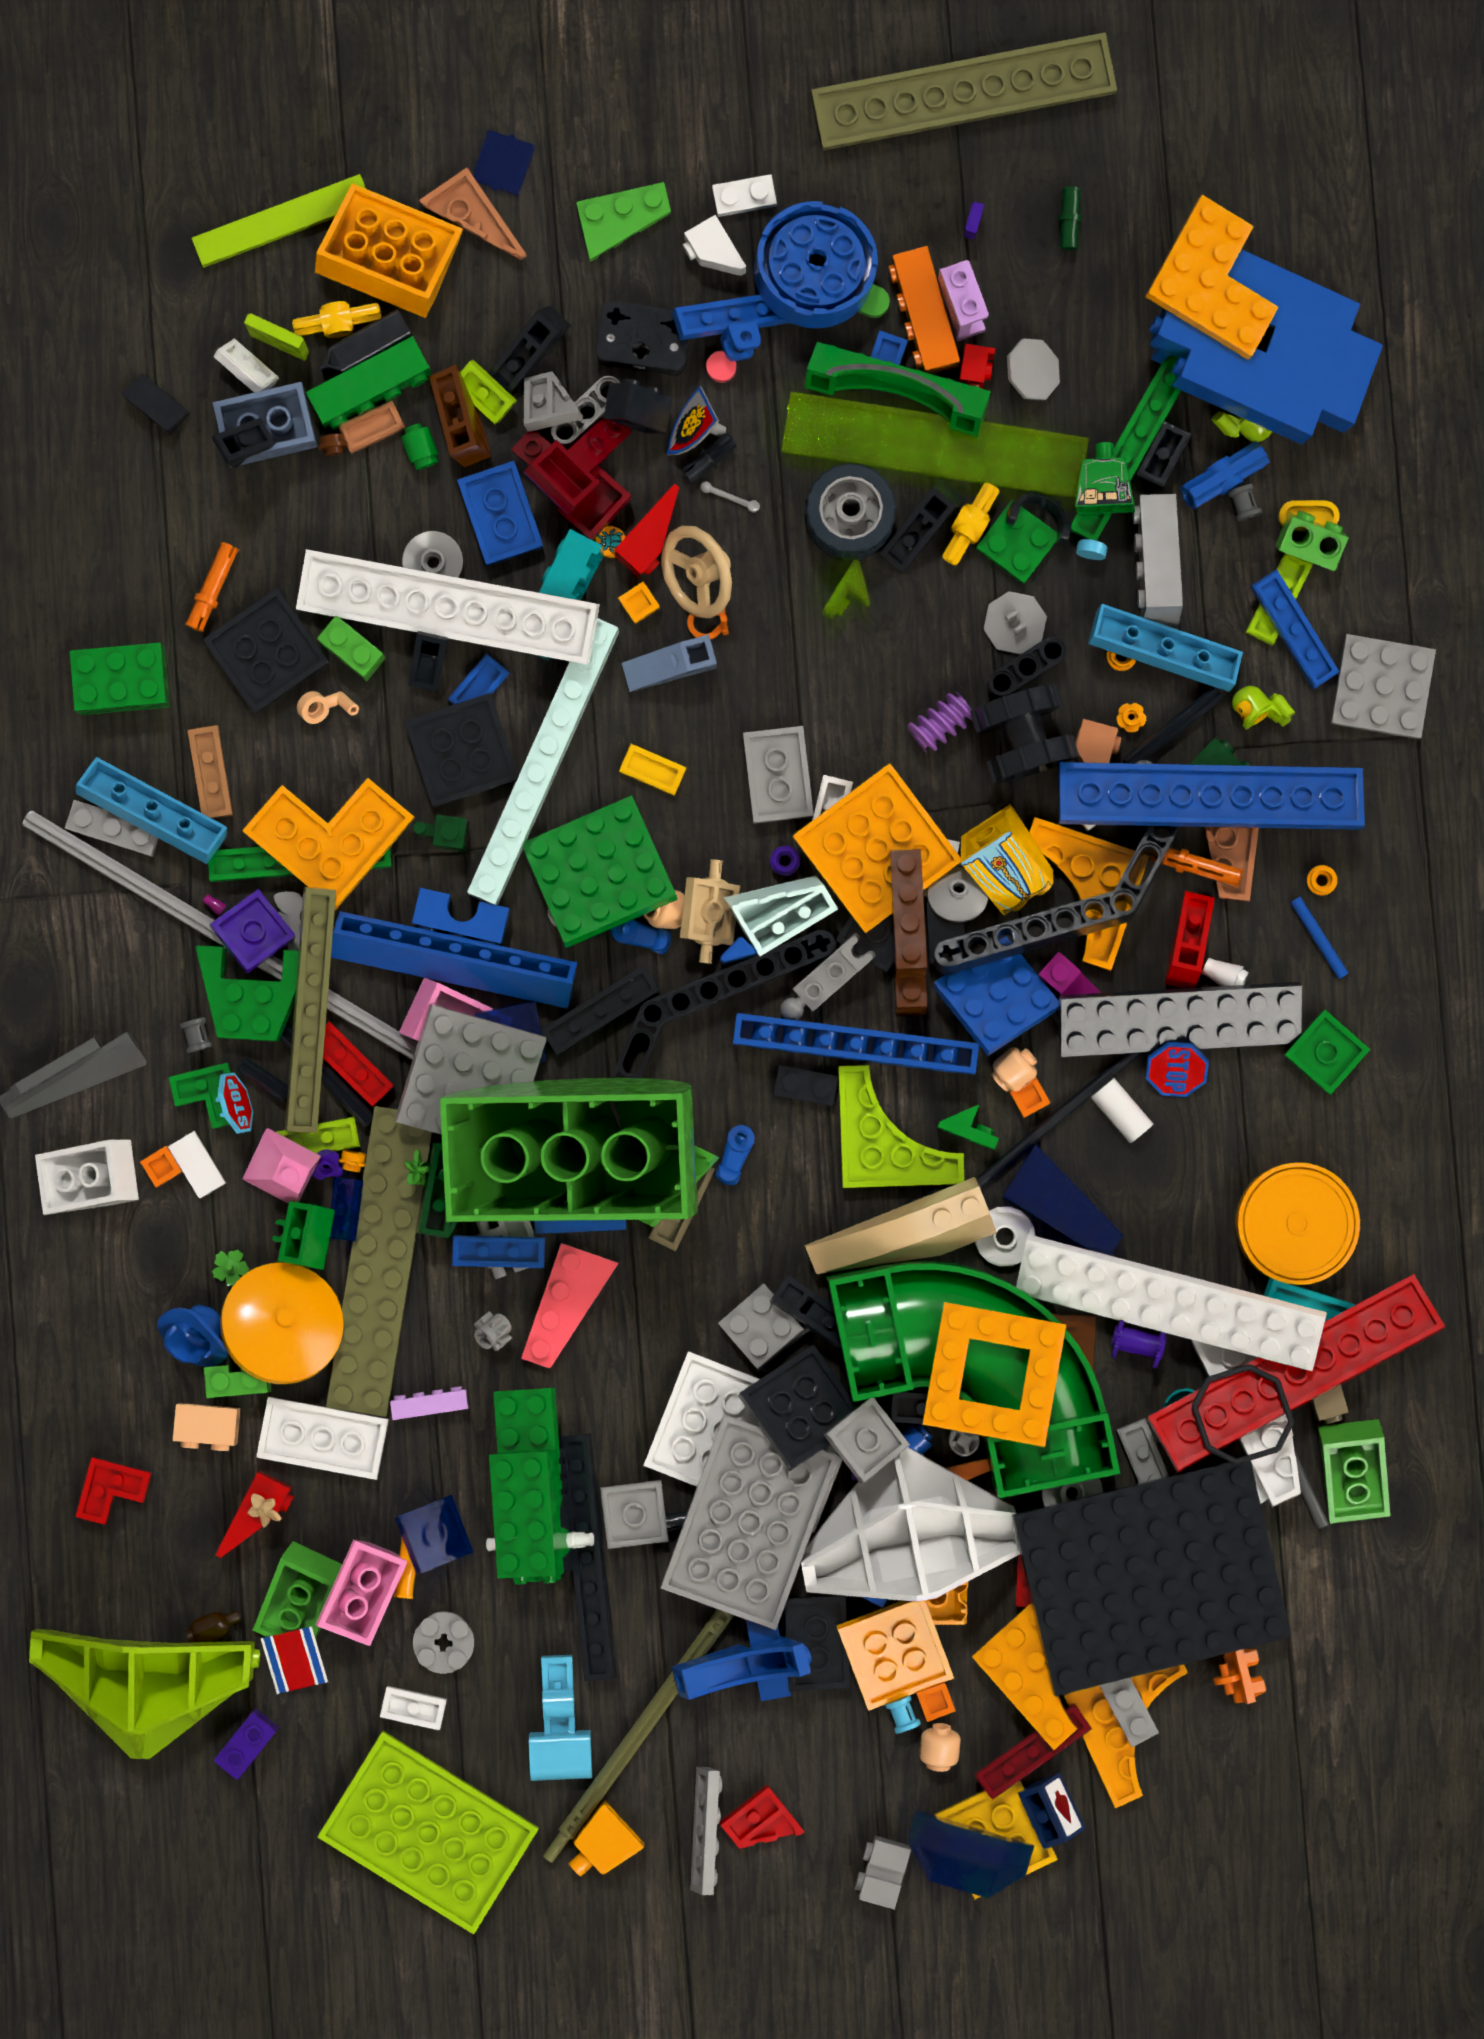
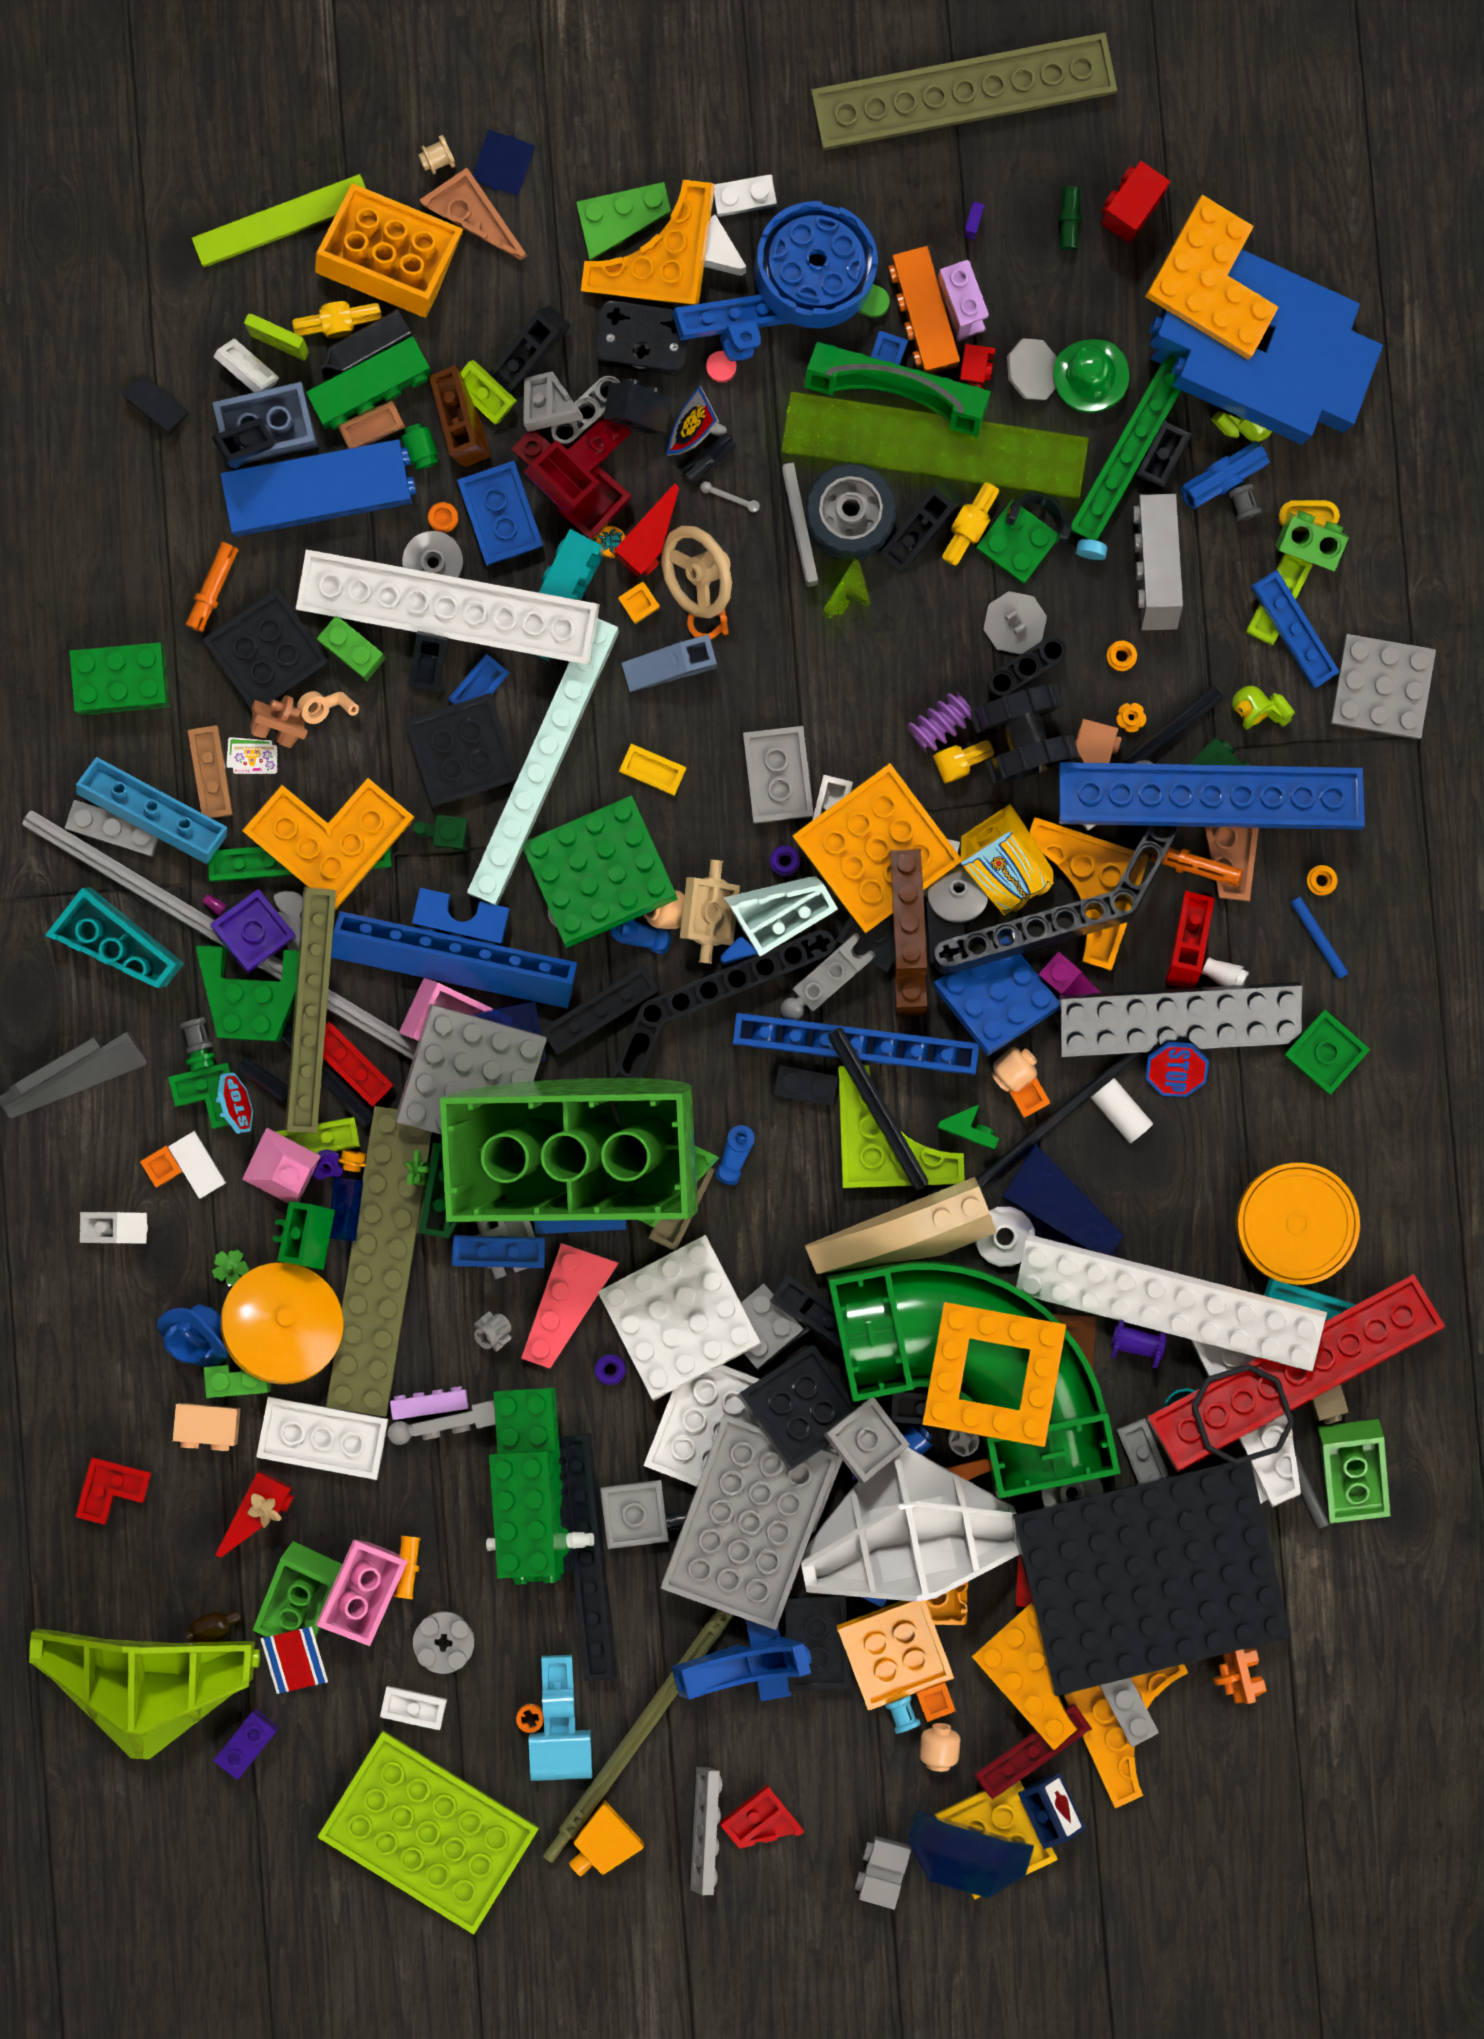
white slope [35,1140,139,1215] -> none
reddish brown plate [317,434,348,456] -> none
clear blue plate [395,1495,474,1575] -> none
green torso [1075,442,1135,515] -> none
dark azure piece [1088,604,1243,692] -> none
none -> teal wedge [45,887,184,988]
none -> white slope [80,1212,148,1243]
none -> green plate [185,1048,215,1071]
none -> blue brick [220,439,416,537]
none -> white sticker [226,738,277,774]
none -> nougat hips [250,695,308,748]
none -> light grey plate [387,1400,496,1445]
none -> tan brick [418,135,455,174]
none -> orange tile [428,502,459,534]
none -> orange bush [516,1704,544,1733]
none -> light orange plate [581,180,715,305]
none -> dark purple plate [595,1354,626,1385]
none -> white plate [598,1235,762,1400]
none -> light grey tile [782,463,818,587]
none -> black axle [828,1027,929,1190]
none -> yellow axle [933,740,994,784]
none -> green hat [1053,339,1129,413]
none -> red brick [1101,161,1171,244]

